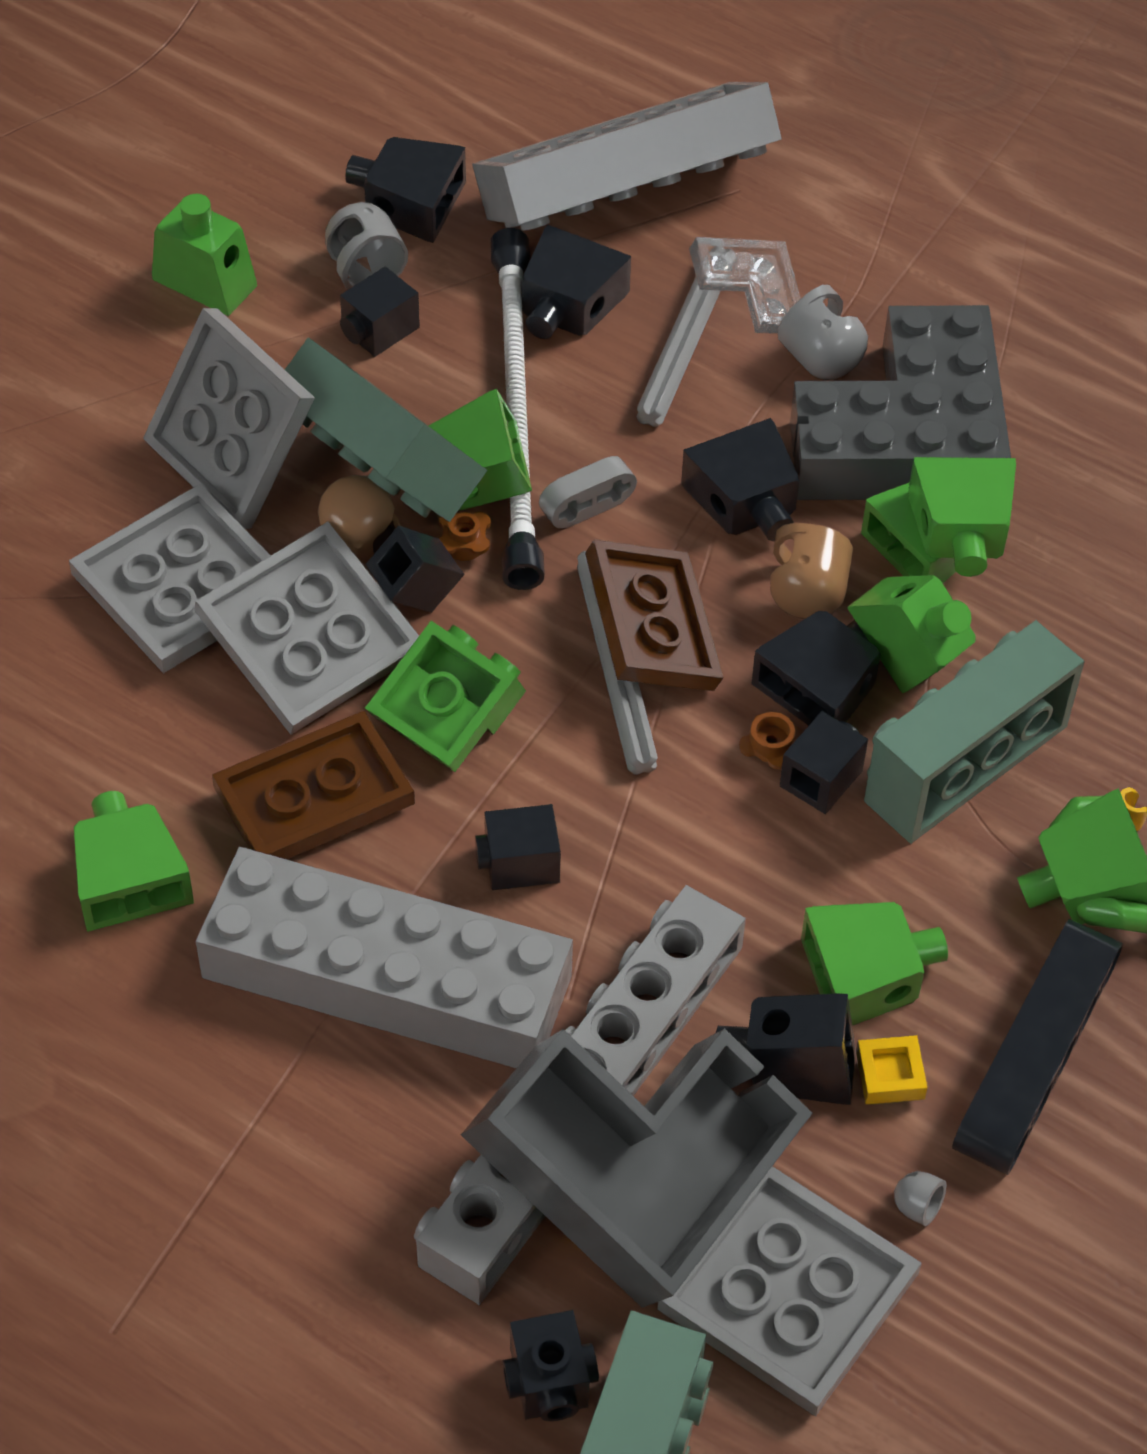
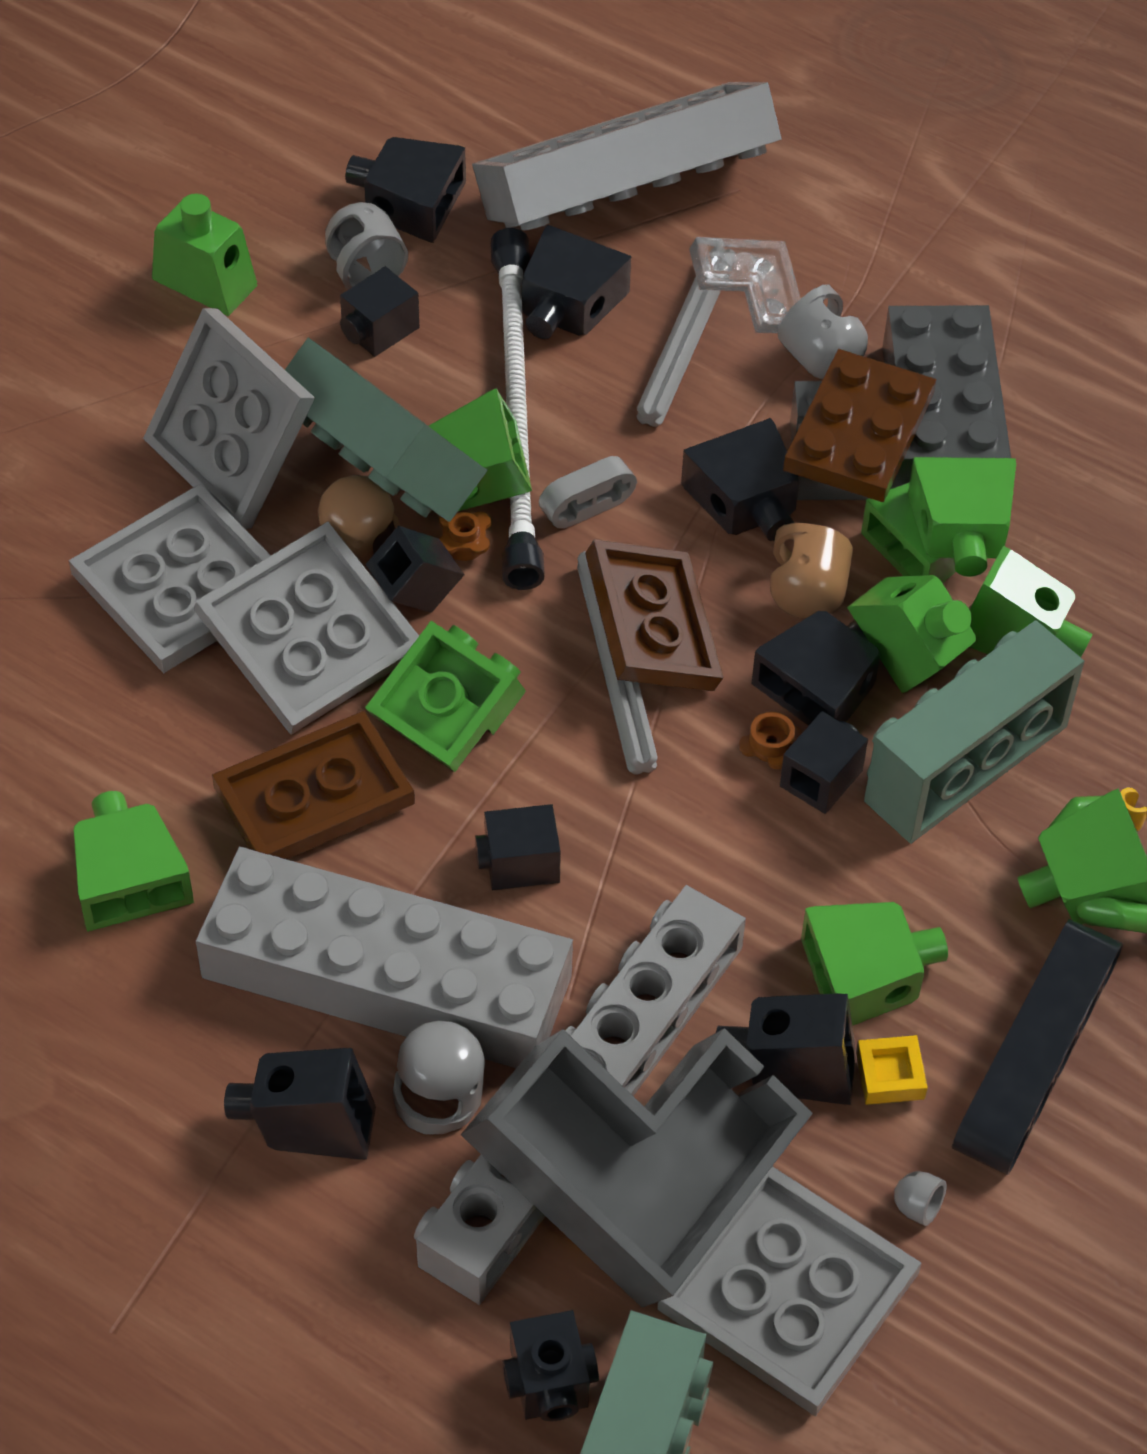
none -> black torso [224,1048,376,1160]
none -> light grey helmet [393,1020,485,1134]
none -> reddish brown plate [783,349,937,503]
none -> bright green torso [969,546,1093,657]

